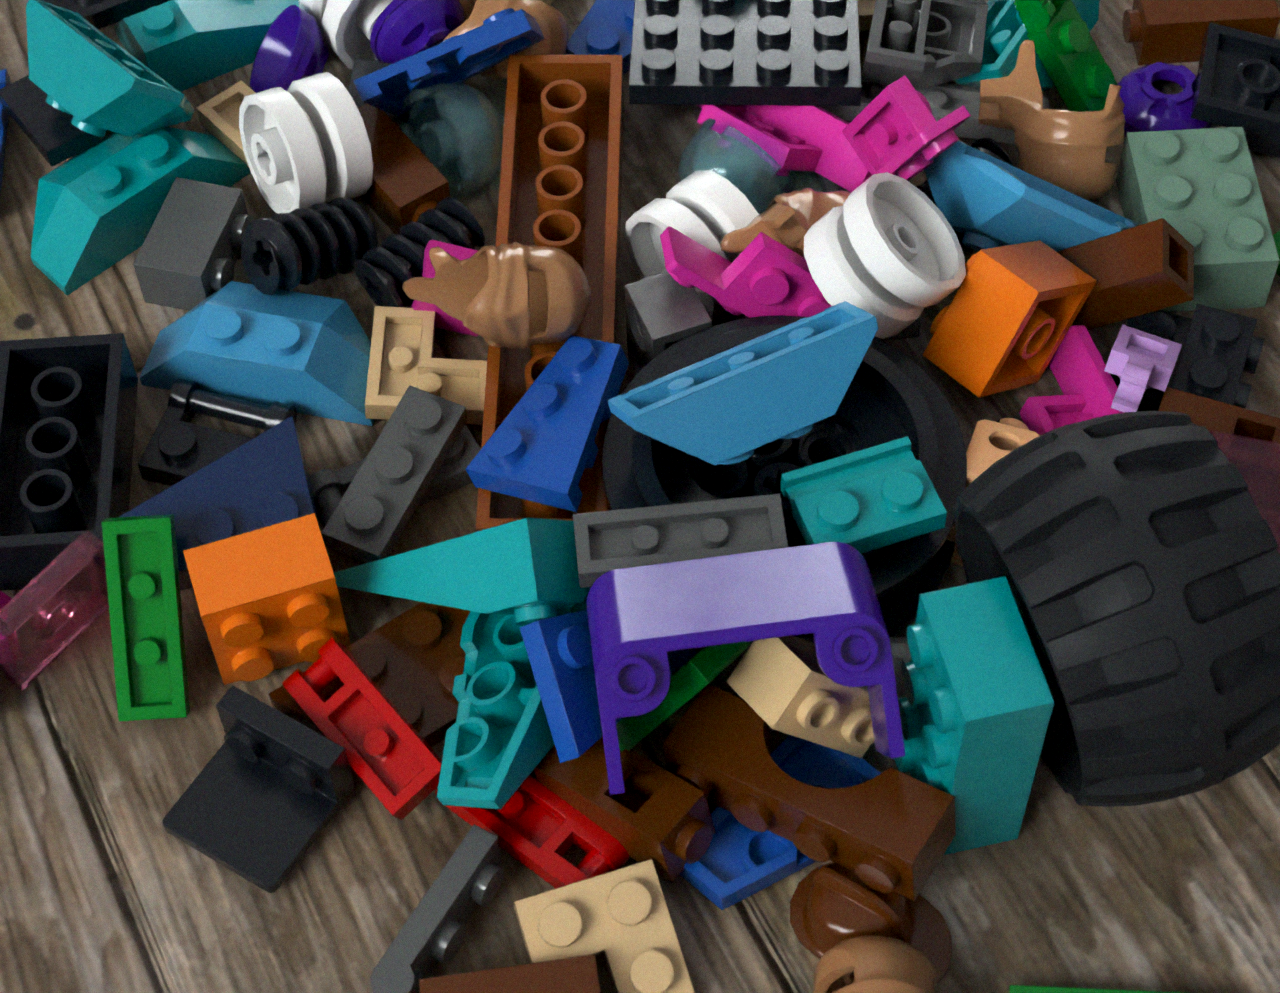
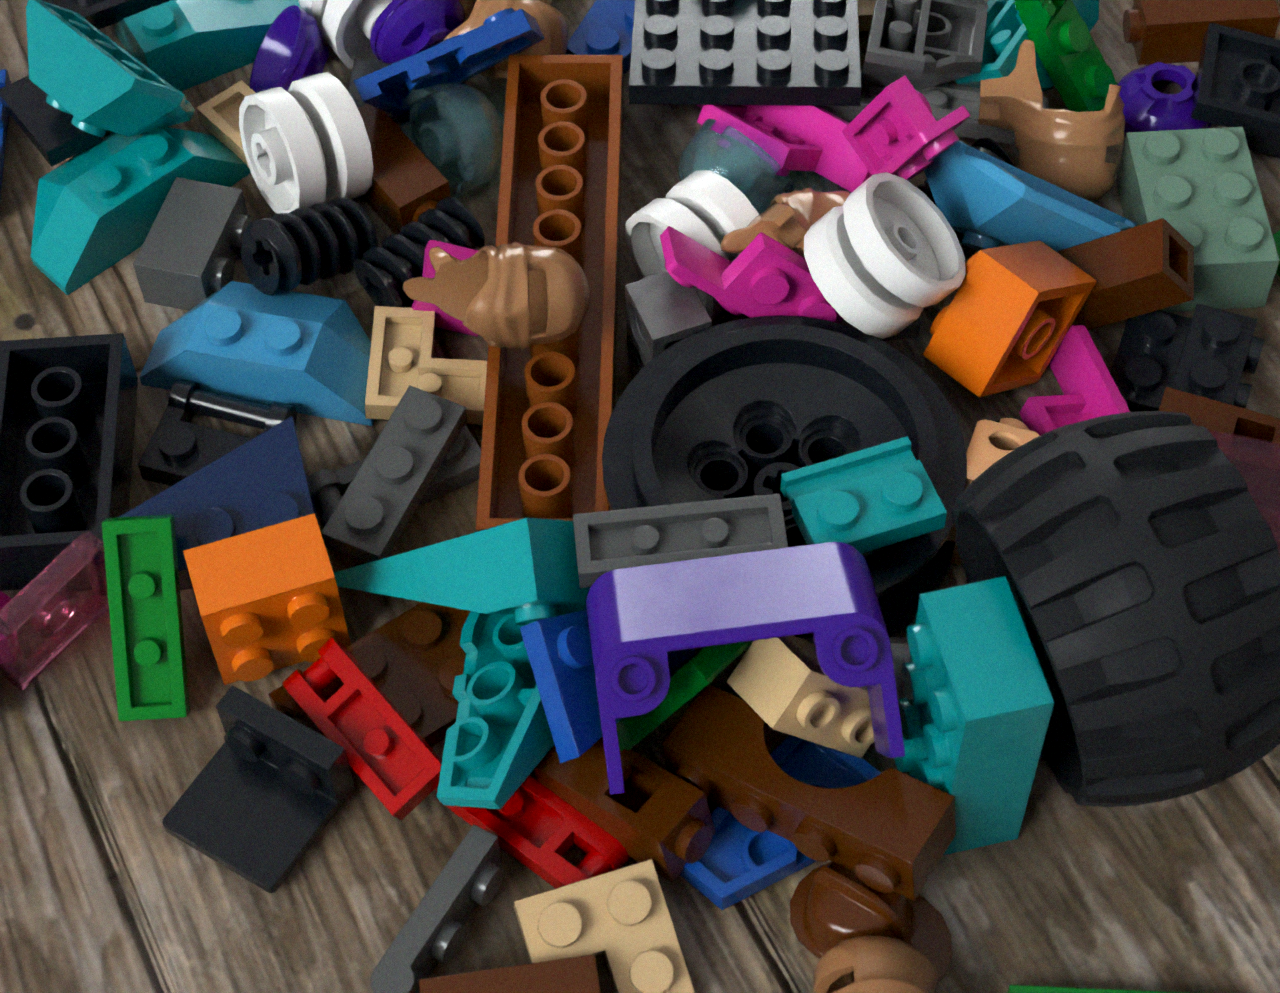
blue wing [465,335,629,512] -> none
dark azure wedge [607,301,878,466] -> none
lavender plate [1104,324,1182,413] -> none

